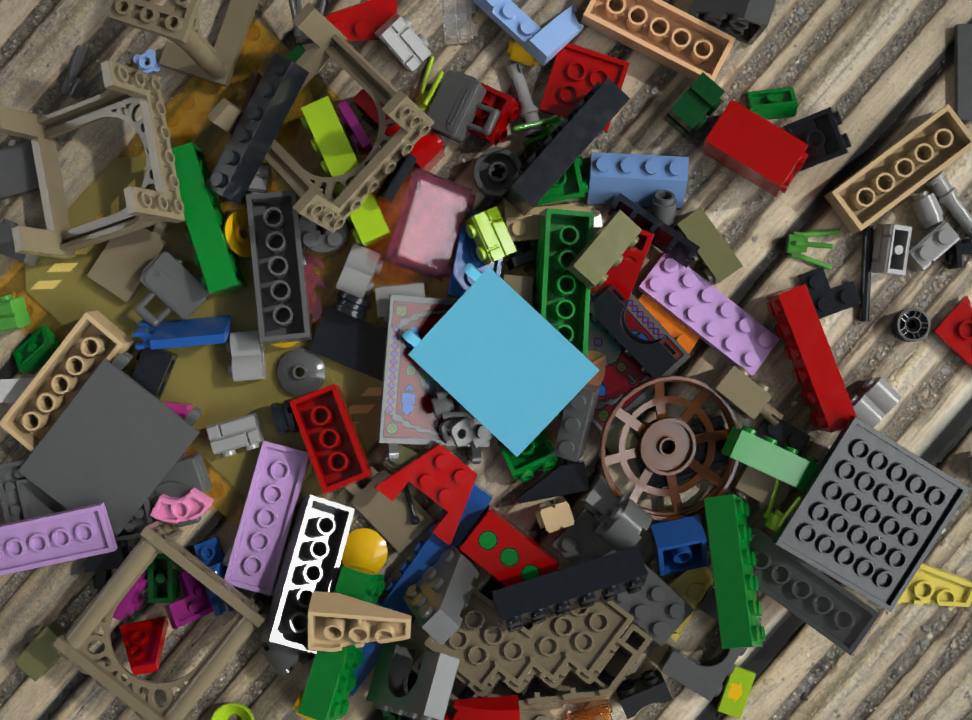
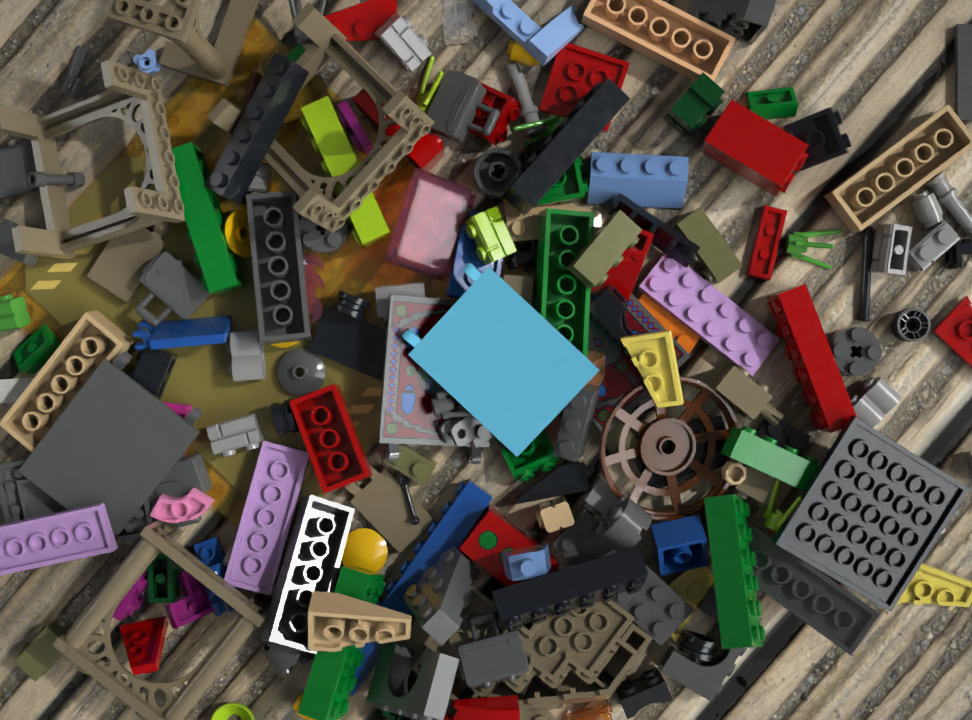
black brick [85,540,129,594] -> none
light grey brick [336,243,385,299] -> none
red wing [374,443,477,545] -> none
black tile [376,154,418,202] -> none
dark grey brick [651,190,677,226] -> none
lime tile [716,665,756,719] -> none
black plate [798,267,861,319] -> none
none -> dark grey bar [27,172,85,187]
none -> dark grey piece [457,611,529,689]
none -> medium blue torso [501,544,552,581]
none -> light yellow wing [620,330,684,408]
none -> black wheel [678,630,717,661]
none -> tan tile [721,460,747,485]
none -> red tile [746,205,787,281]
none -> dark grey brick [828,327,882,376]

